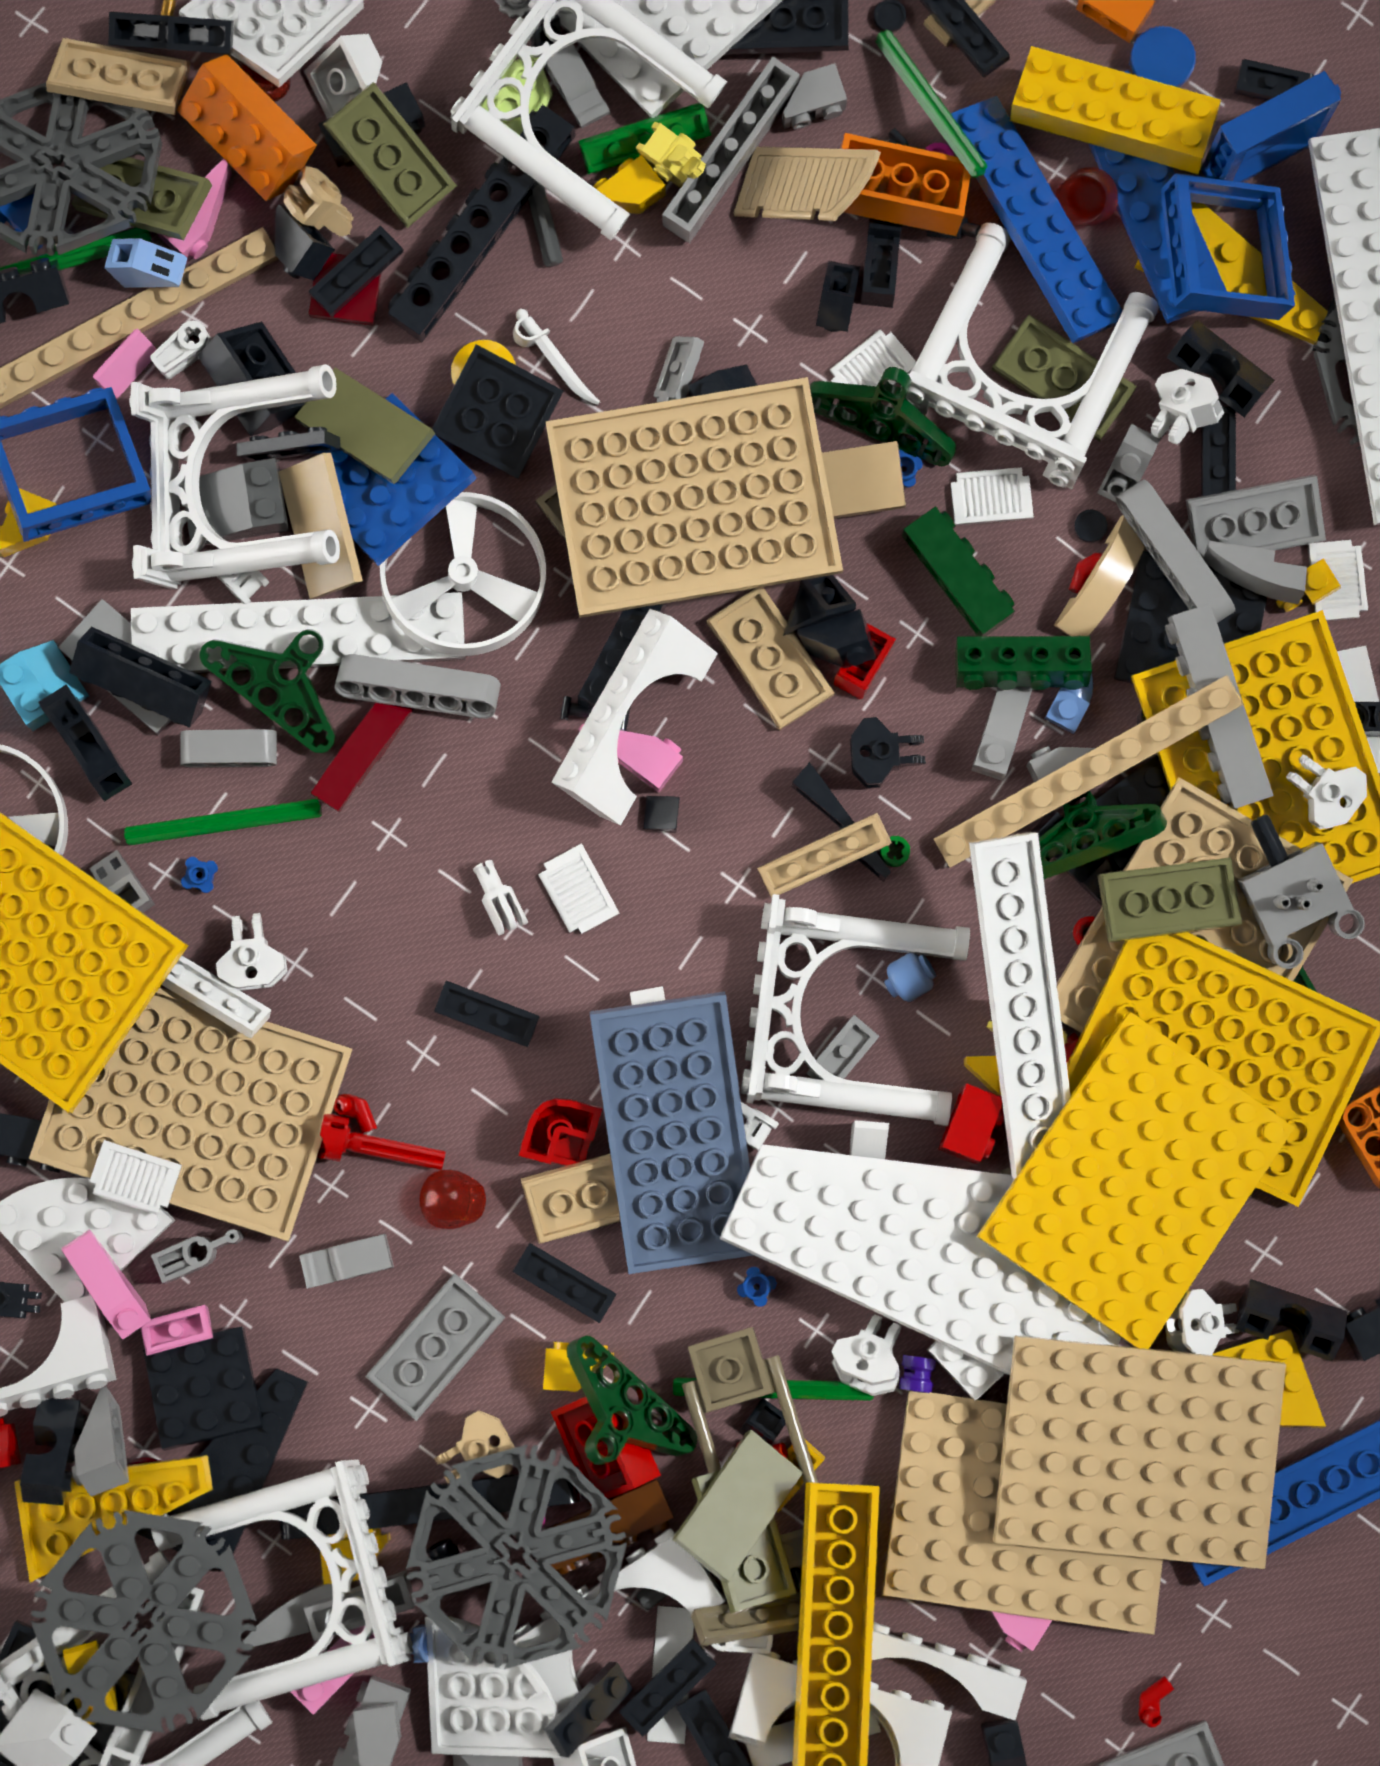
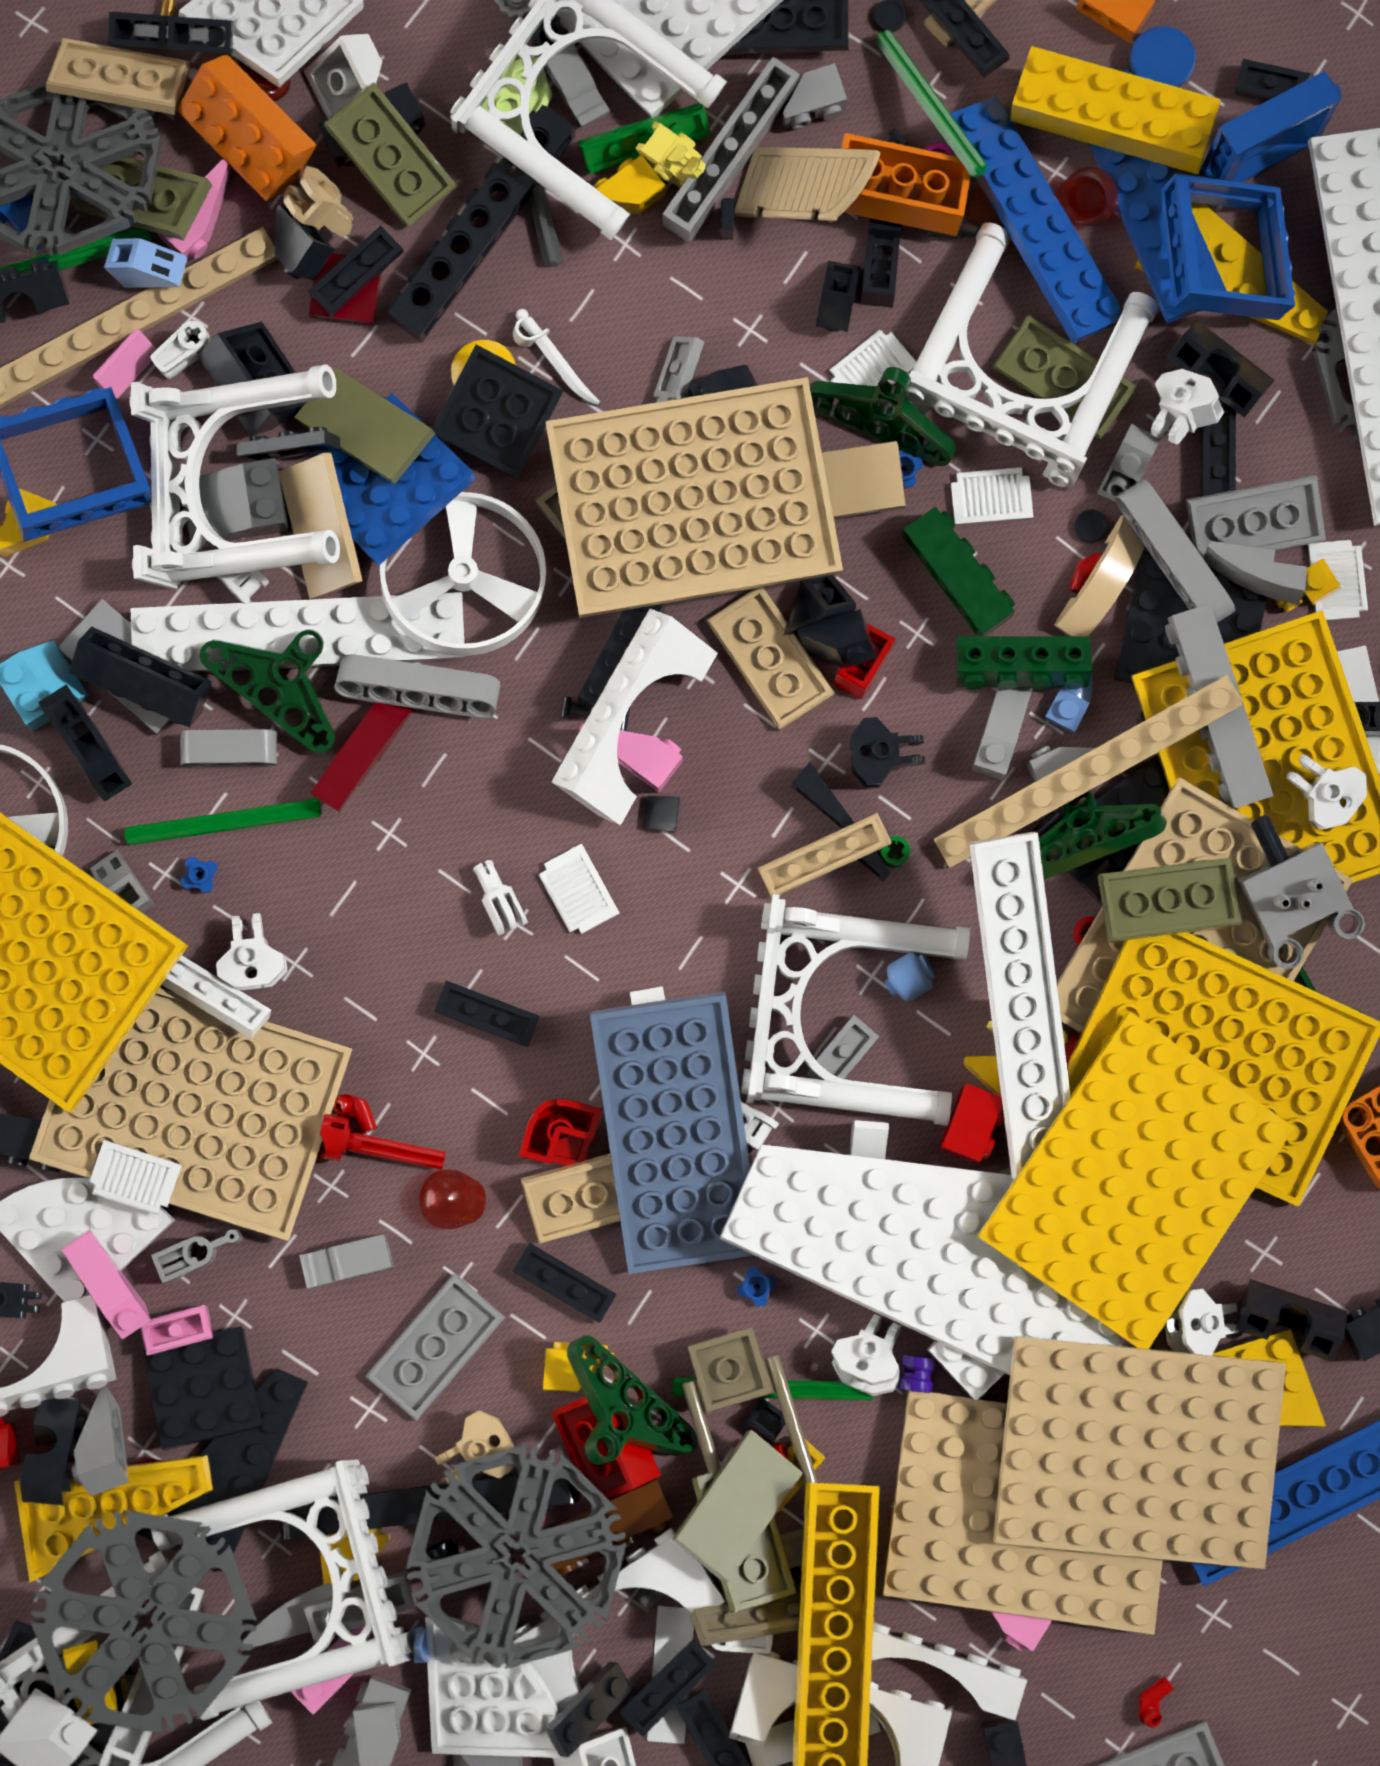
none -> black tile [720,198,734,240]

